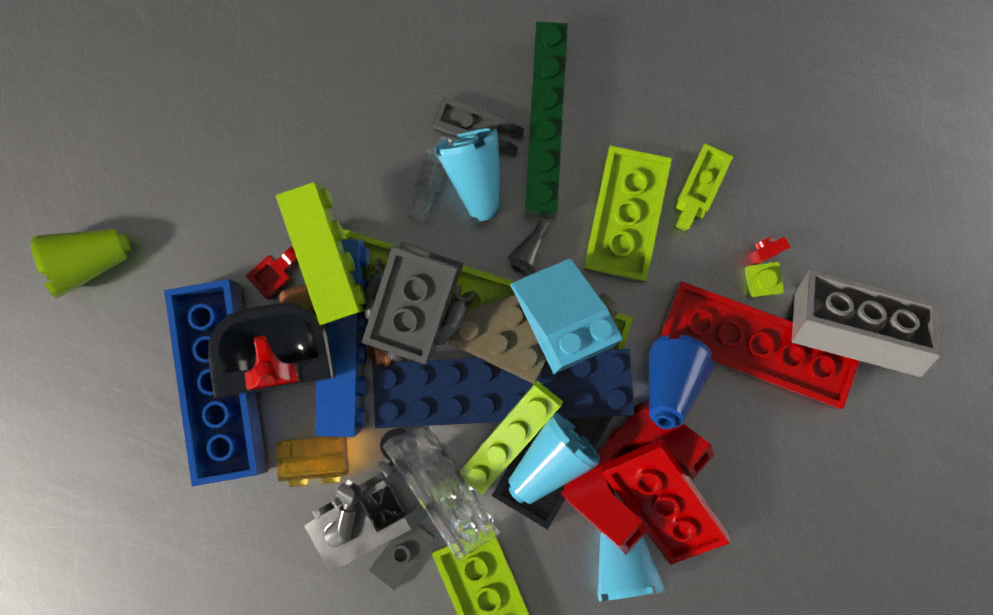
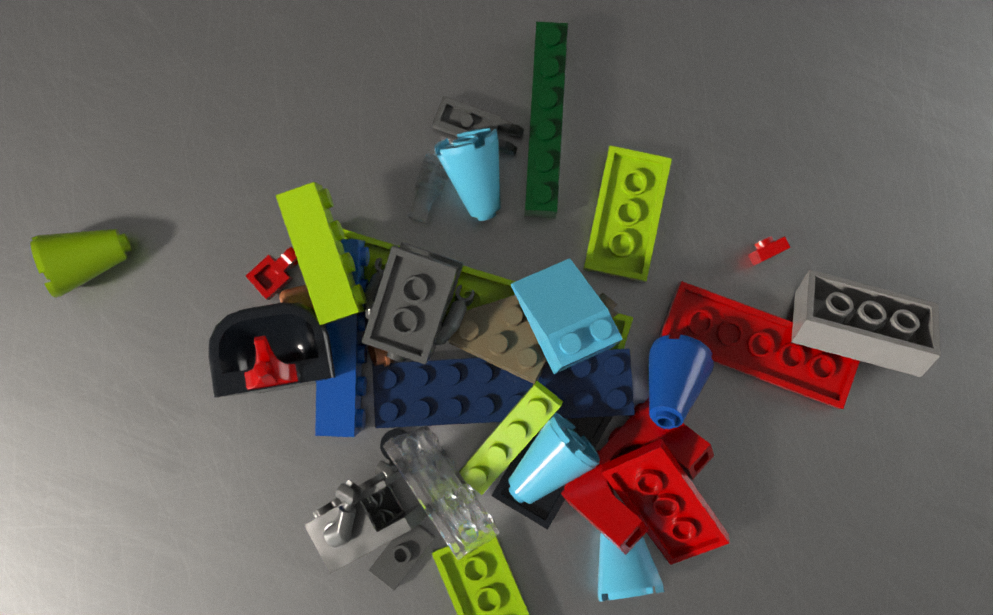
blue brick [164,279,268,486] -> none
clear yellow brick [276,436,349,487] -> none
dark grey cone [508,218,552,275] -> none
lime hinge [675,143,734,232] -> none
lime plate [745,262,784,298] -> none

